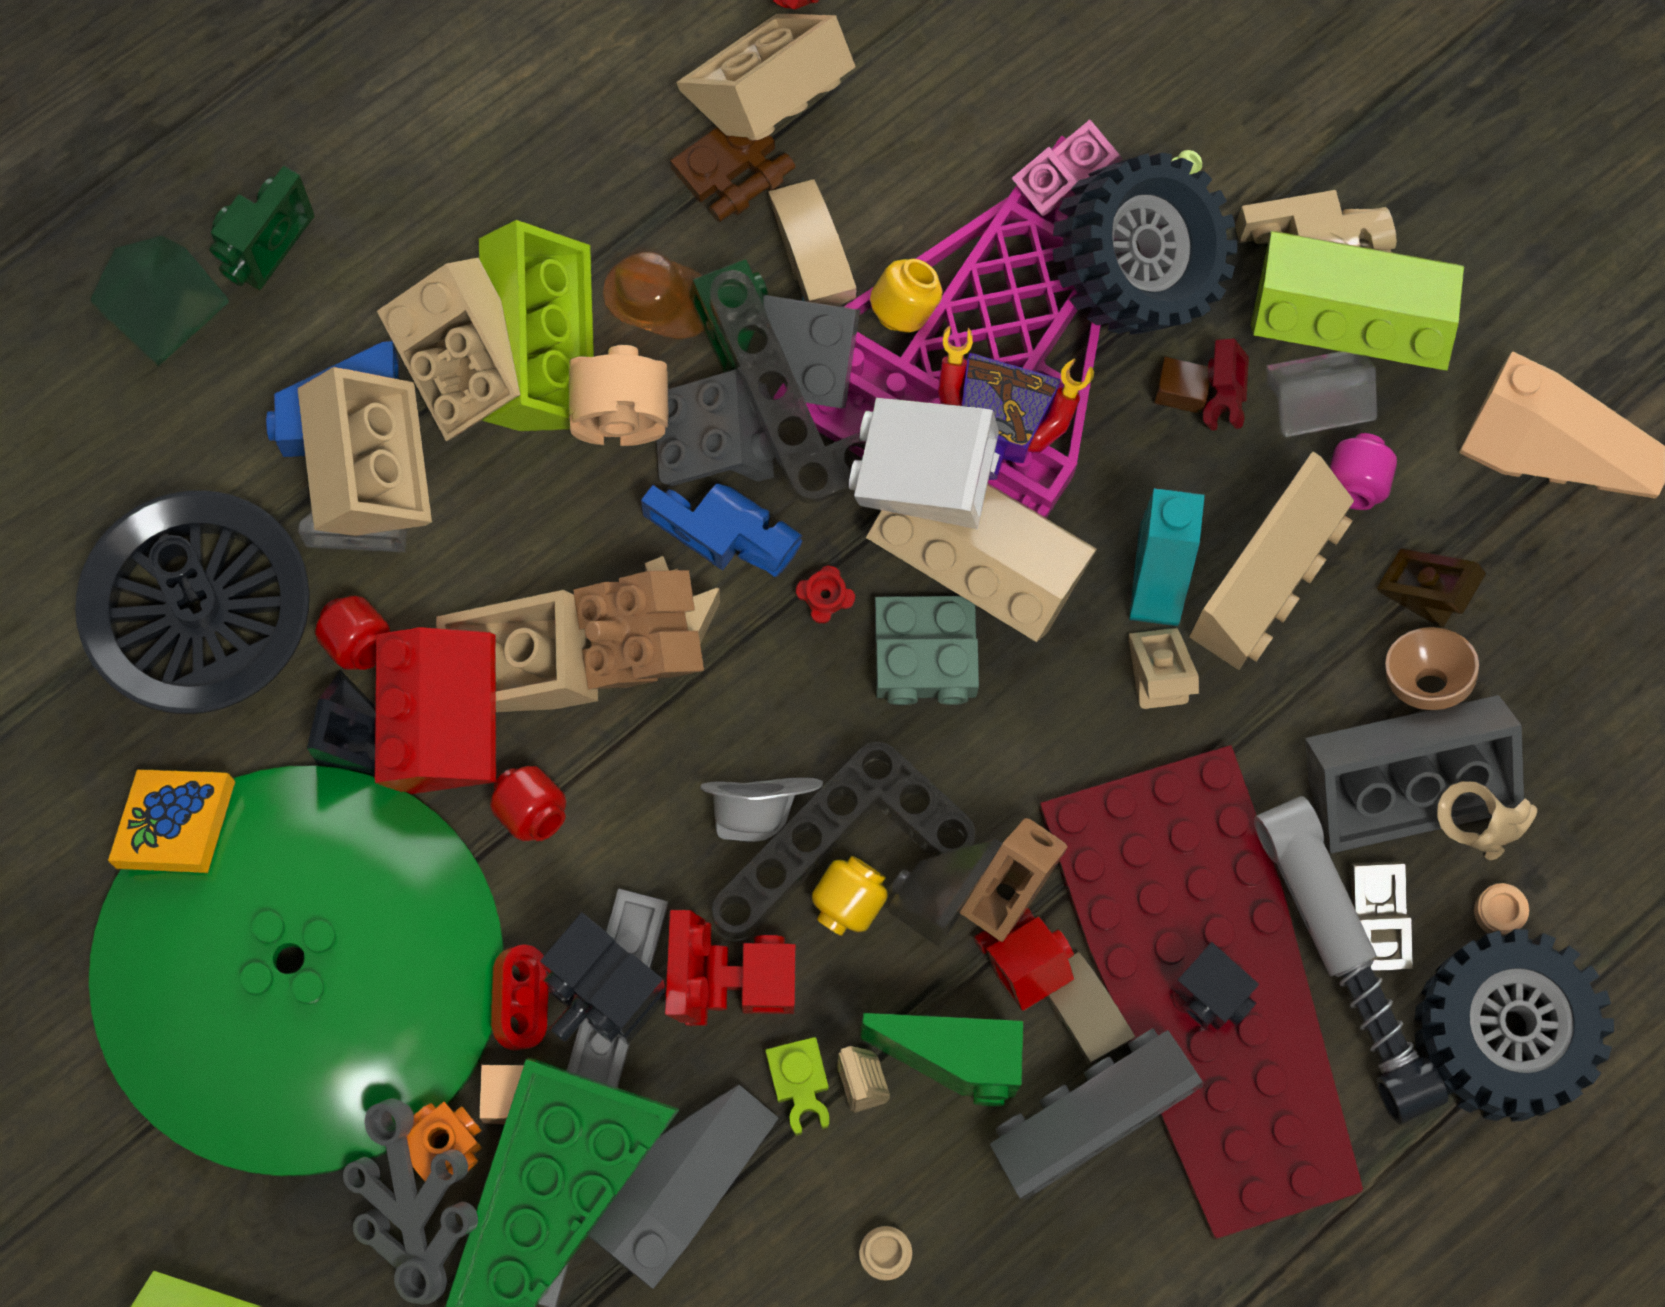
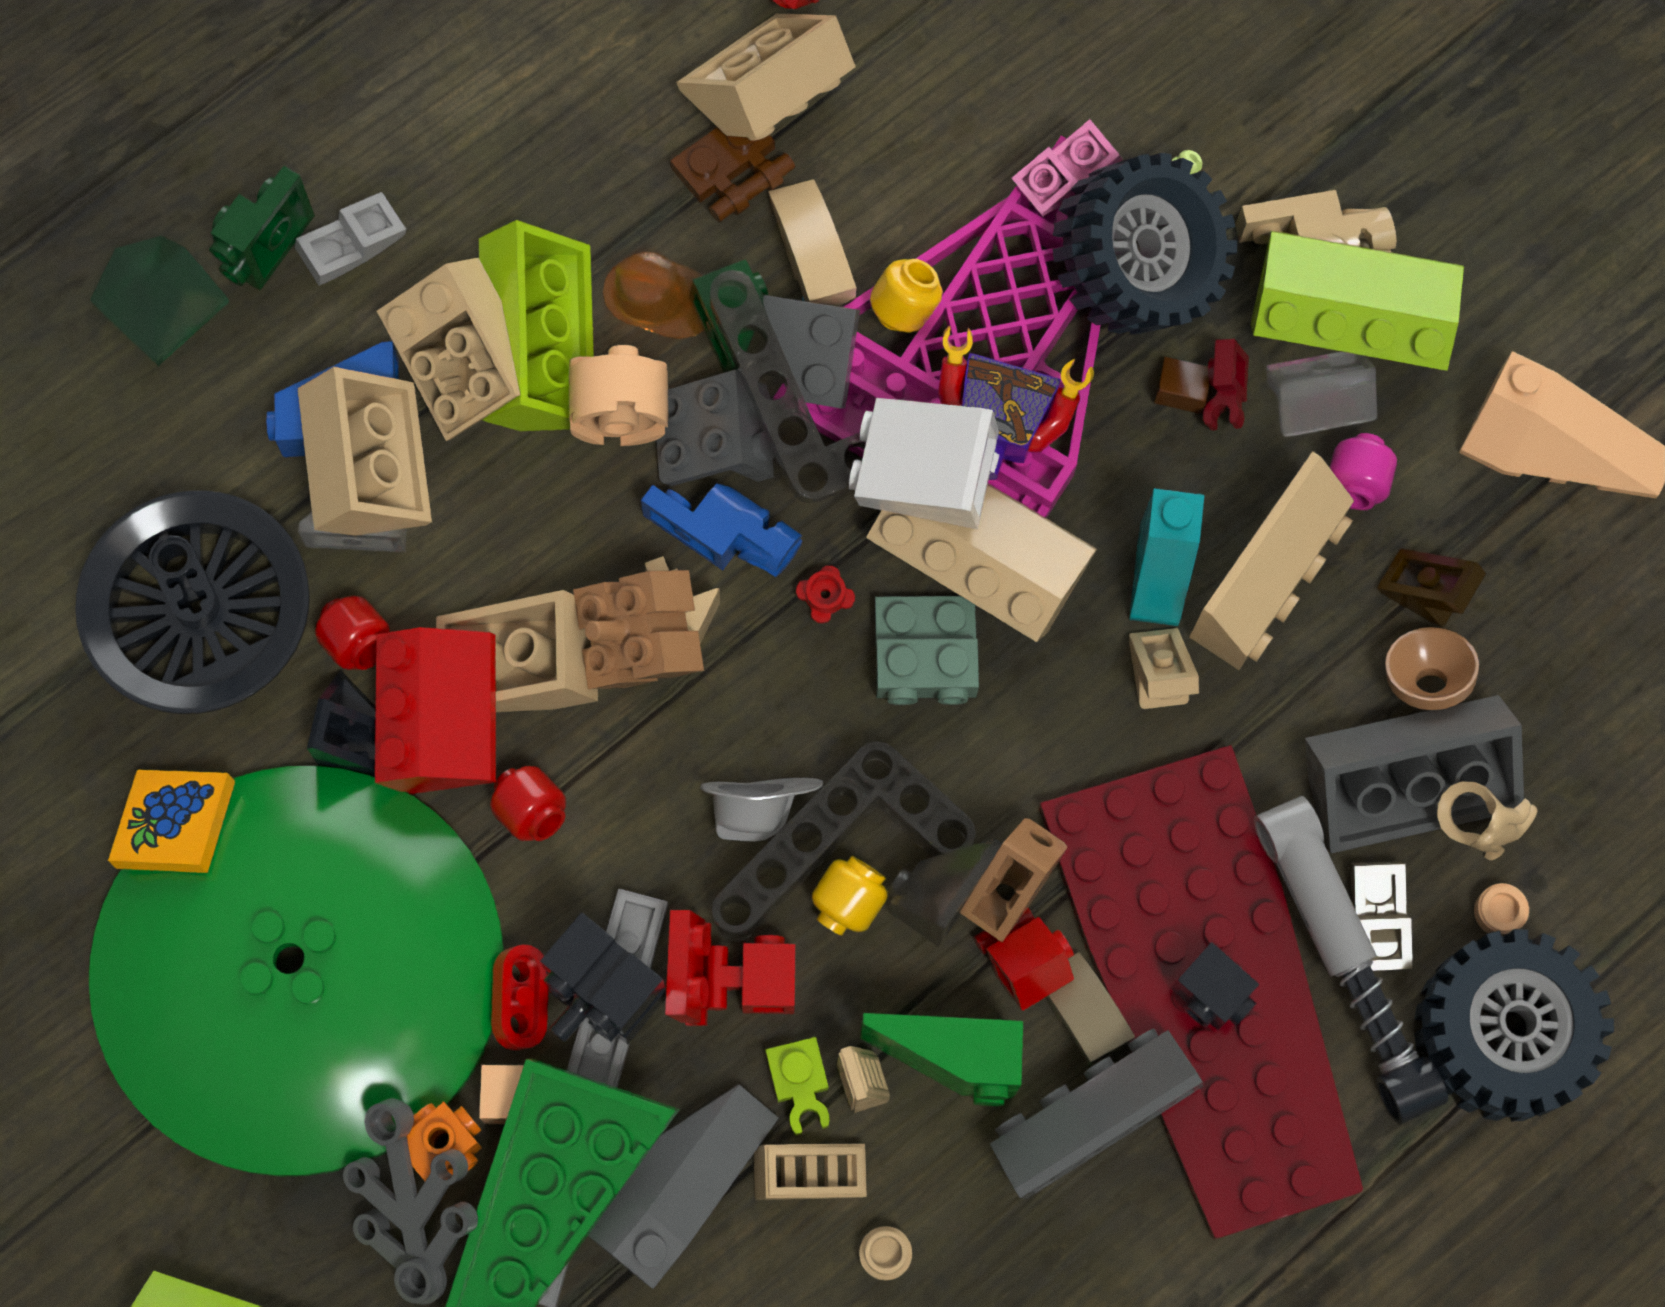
none -> light grey slope [295,192,406,286]
none -> tan slope [754,1144,867,1200]

